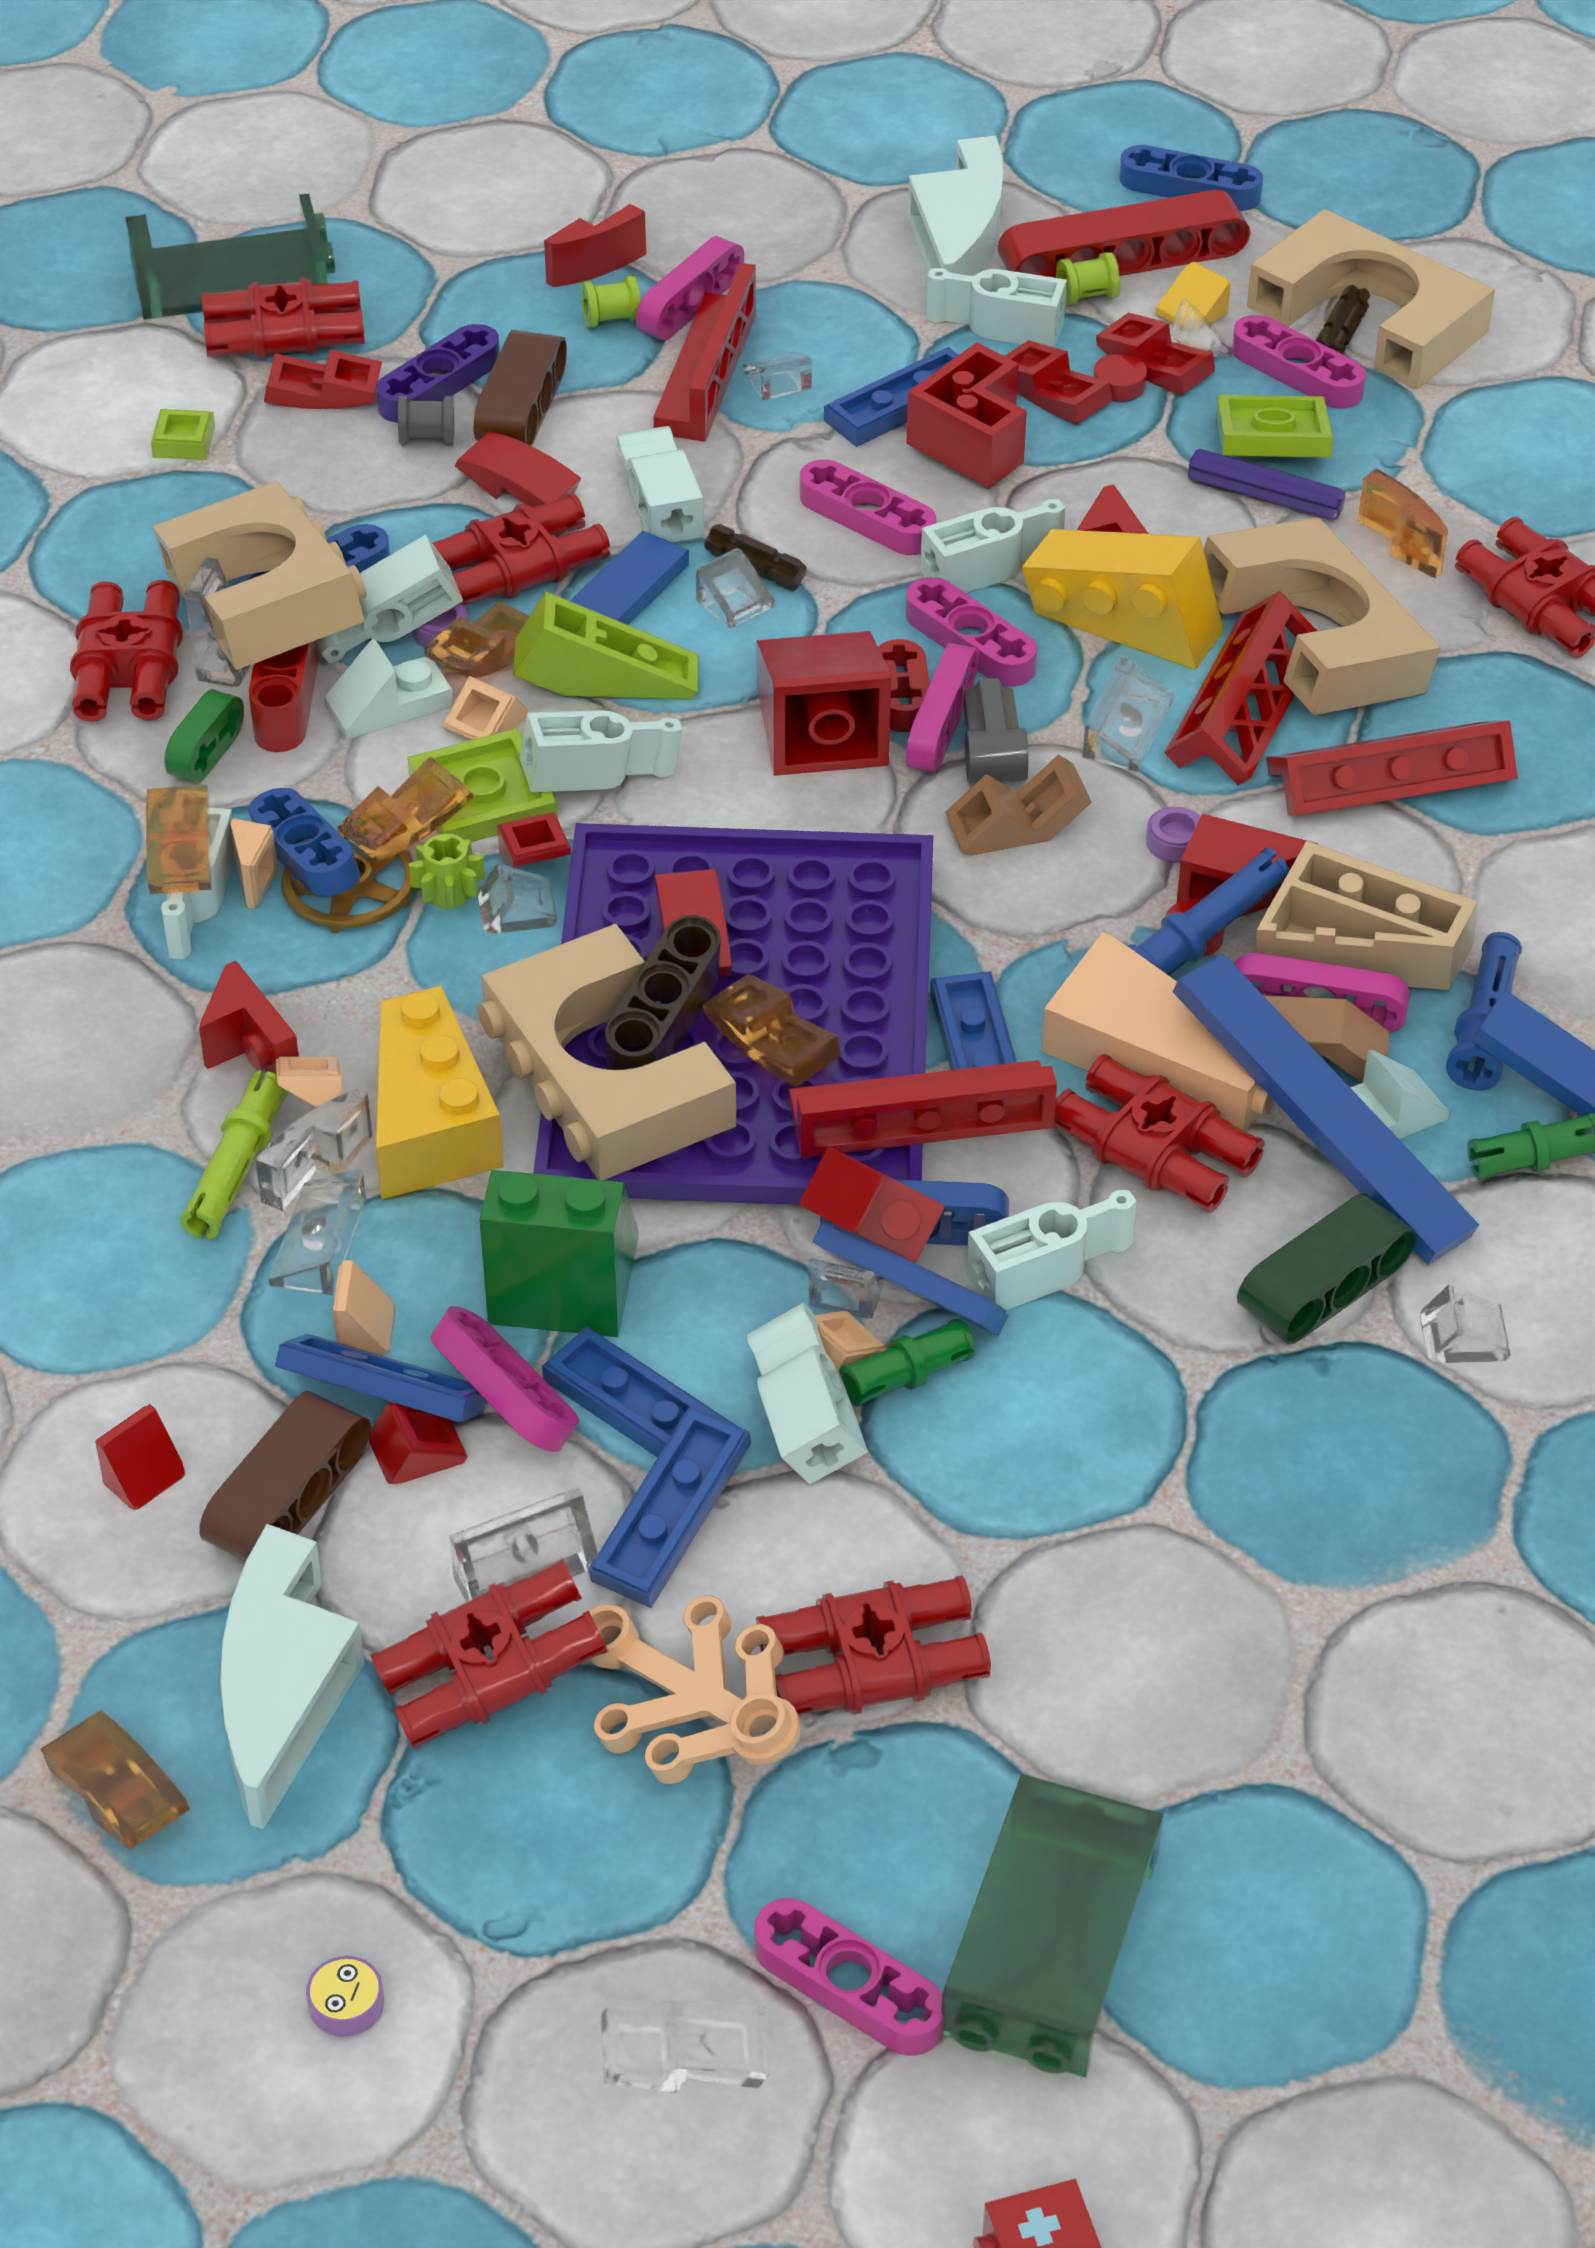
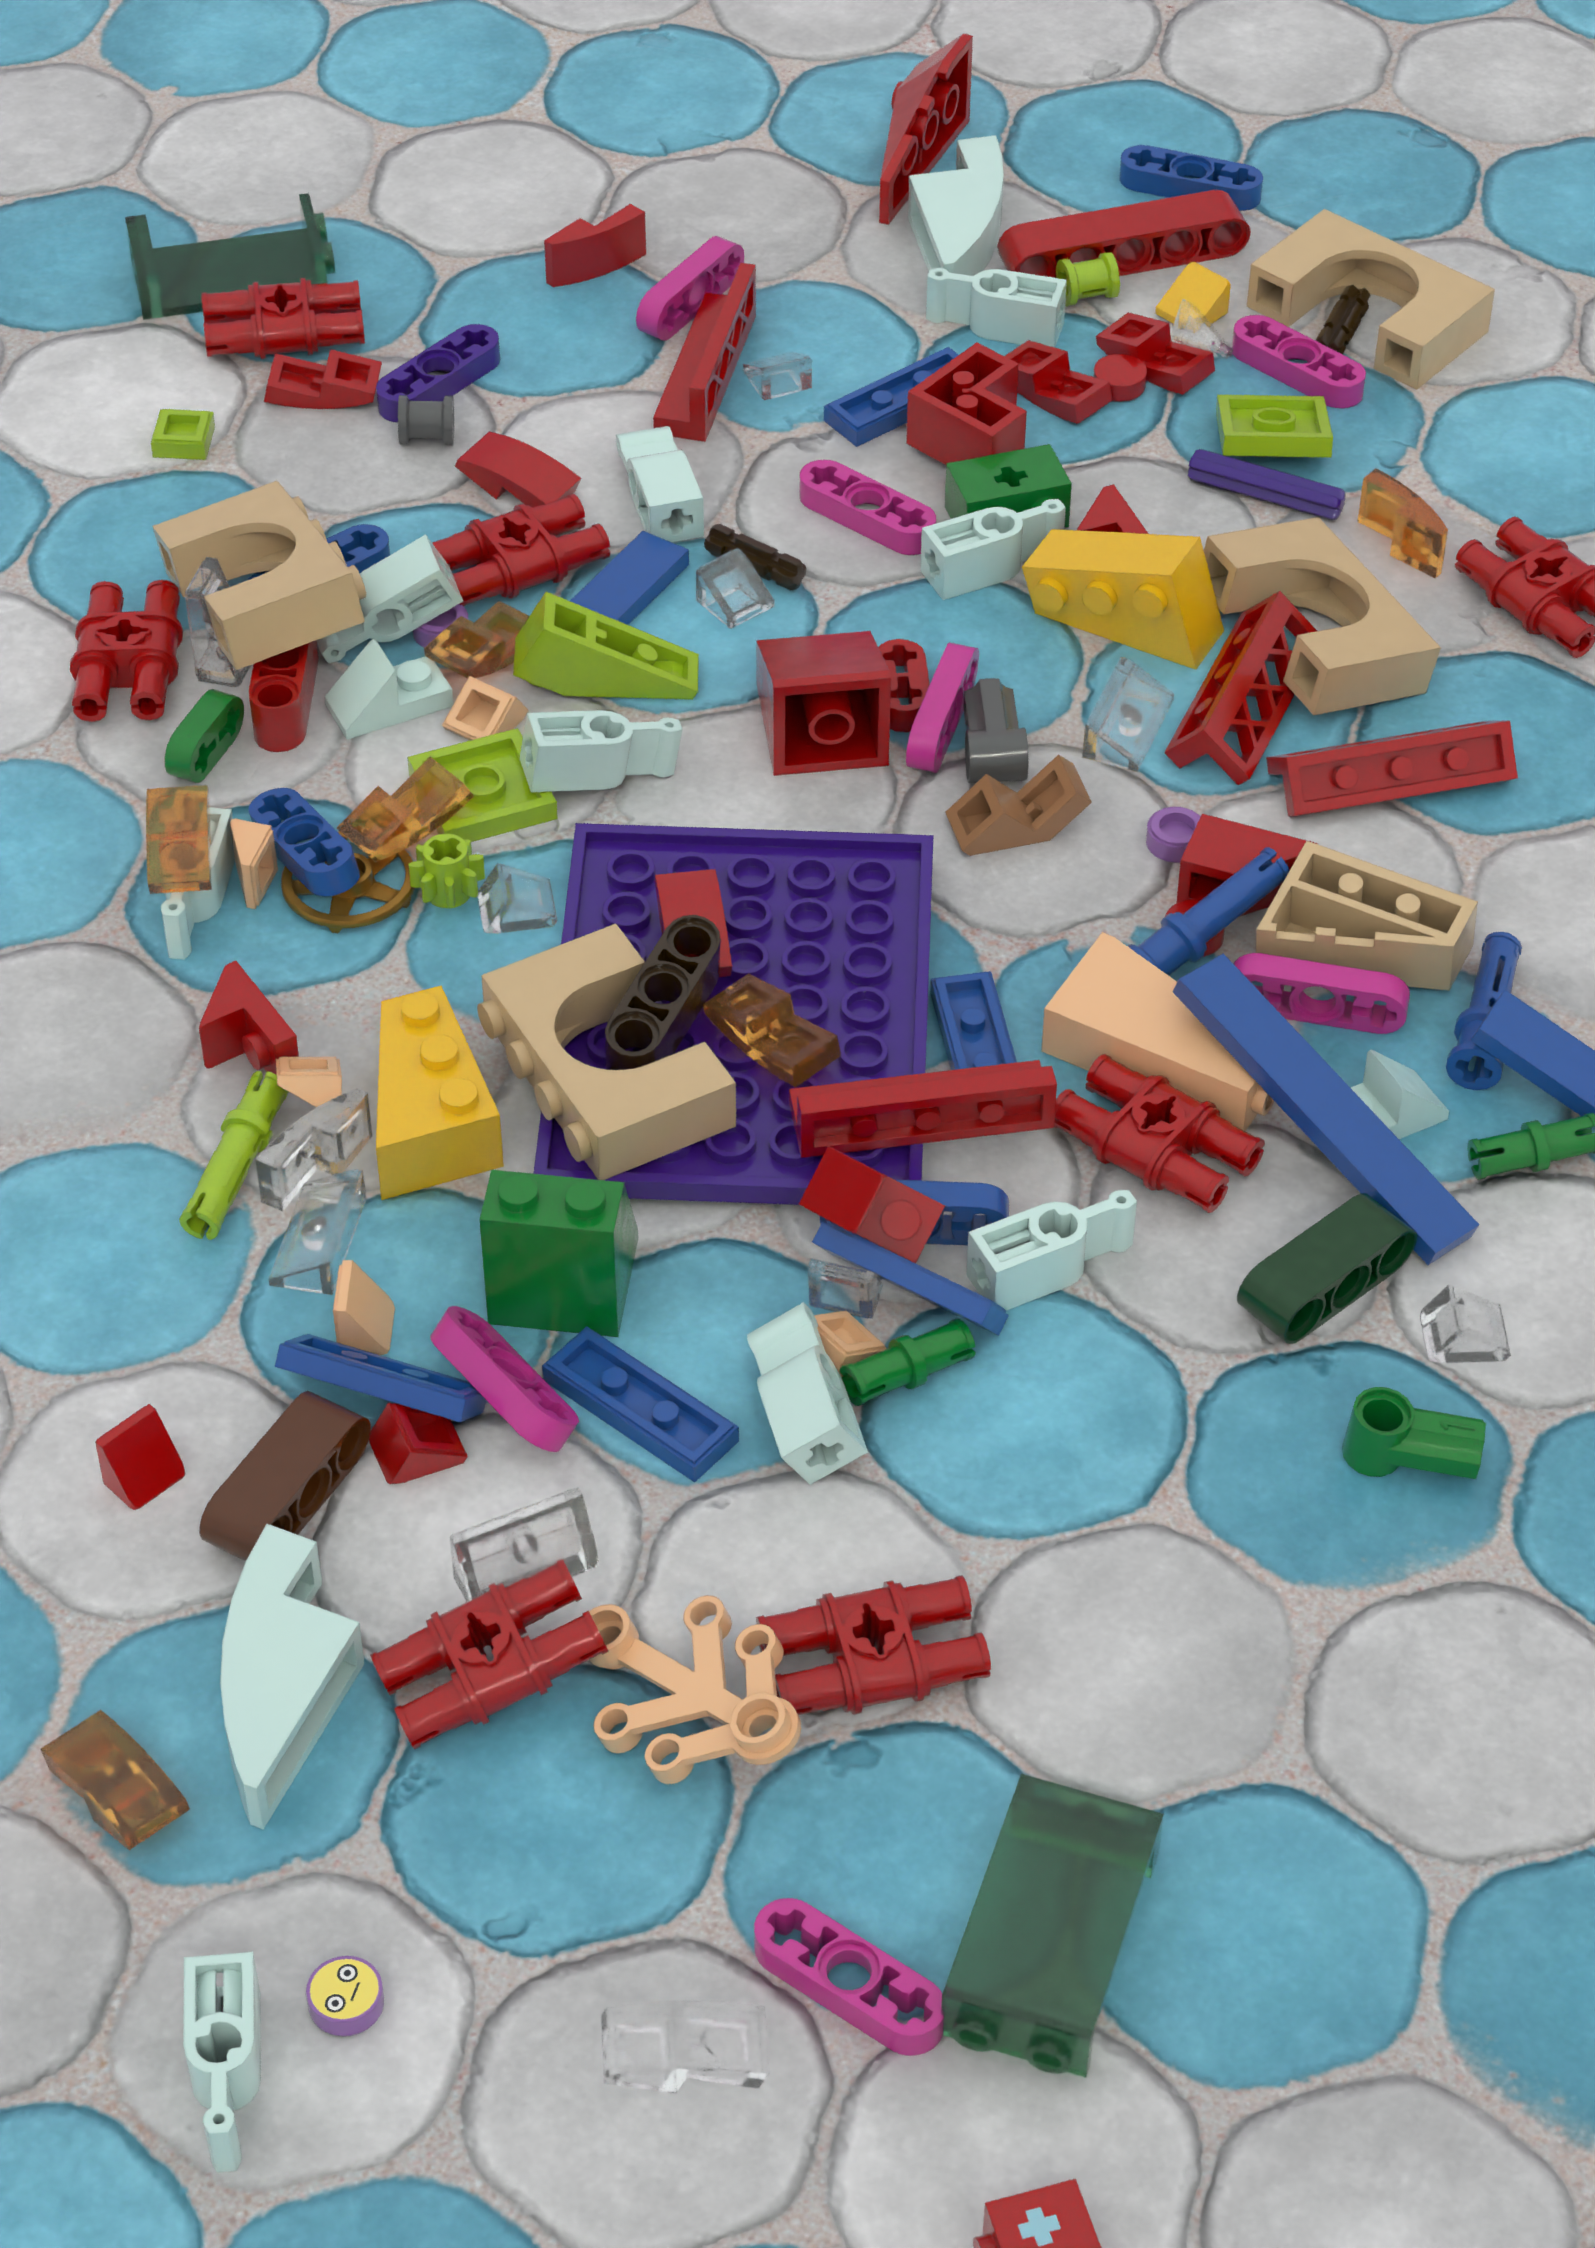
reddish brown beam [473,330,567,446] -> none
red slope [497,812,571,867] -> none
lime bush [580,275,641,329] -> none
blue tile [588,1406,752,1608] -> none
dark pink beam [906,577,1037,686] -> none
medium nougat slope [1264,996,1390,1083] -> none
none -> light aqua piece [183,1952,261,2173]
none -> red wedge [879,34,973,225]
none -> green brick [944,444,1072,528]
none -> green piece [1342,1387,1486,1479]

